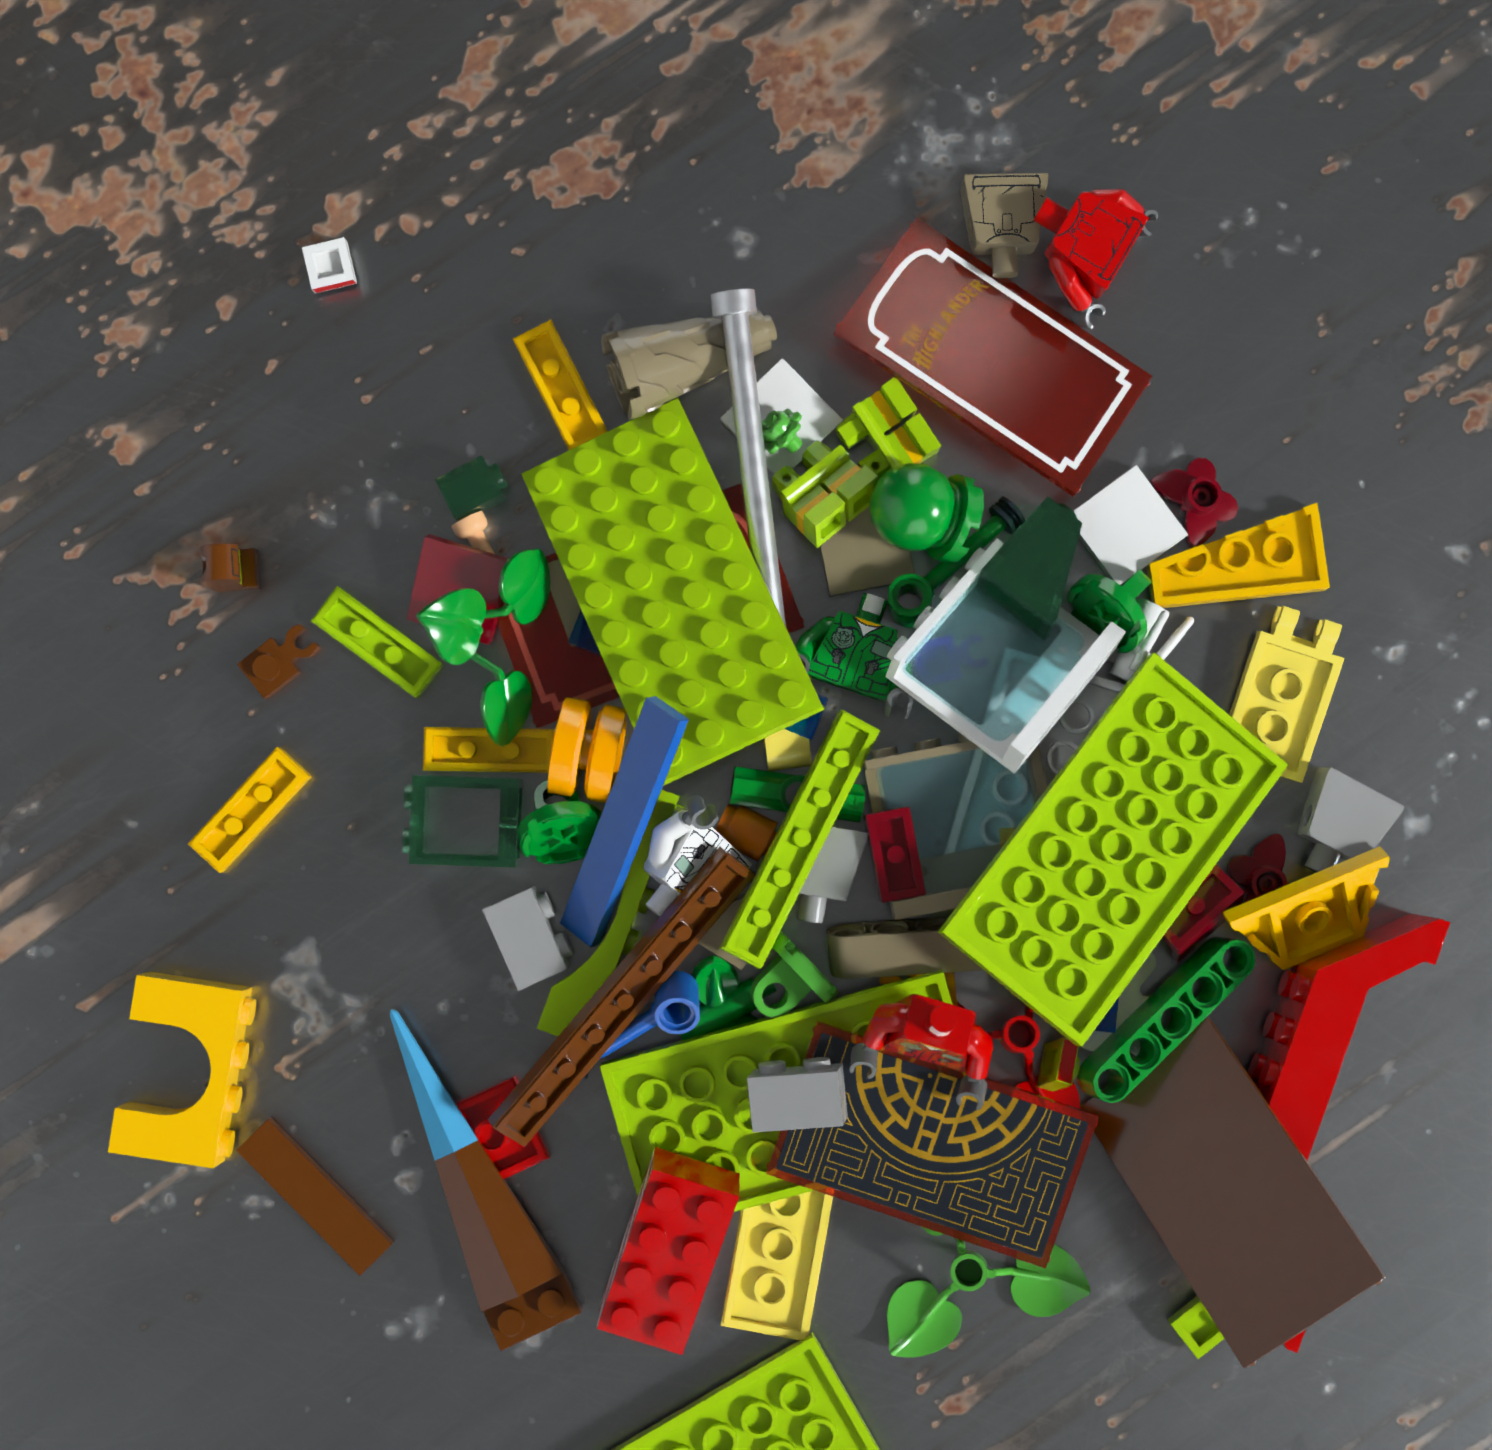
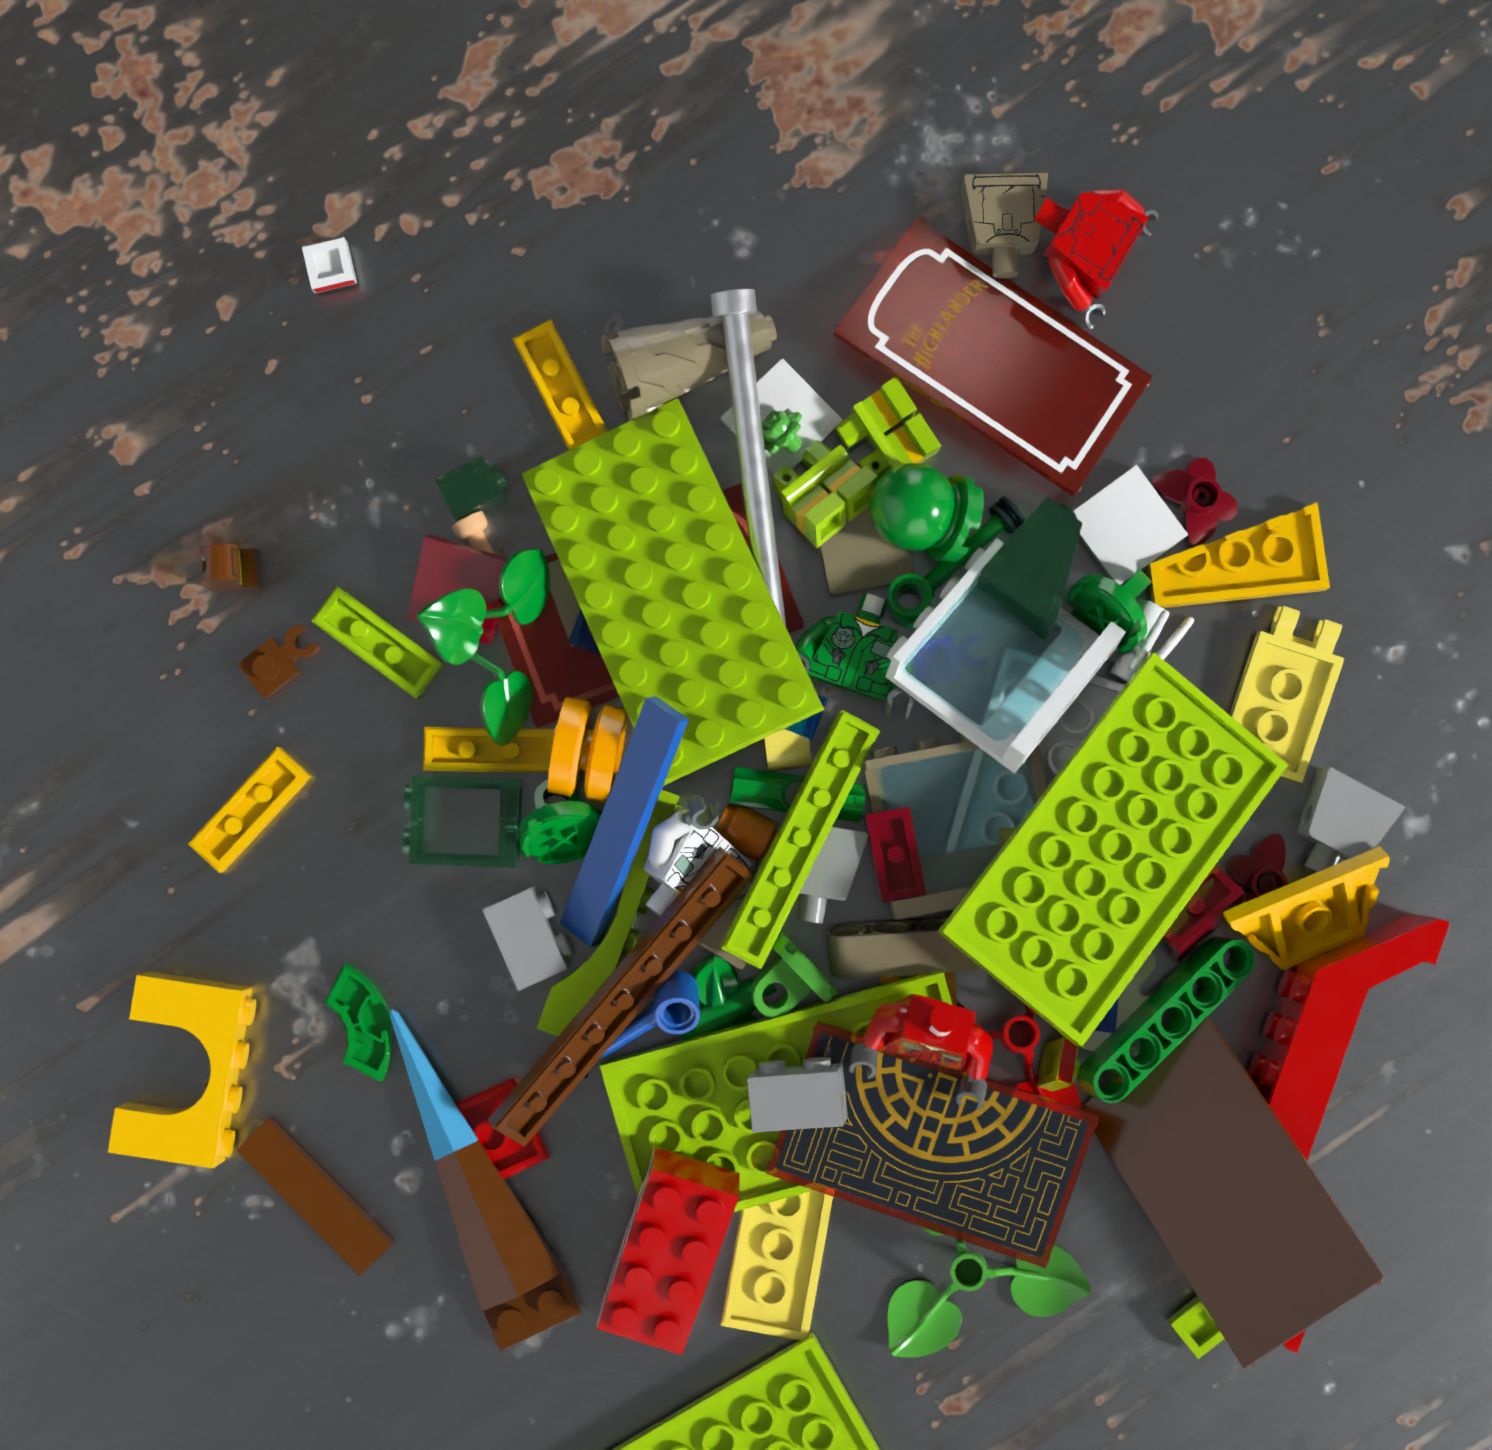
none -> green tile [324,962,394,1082]

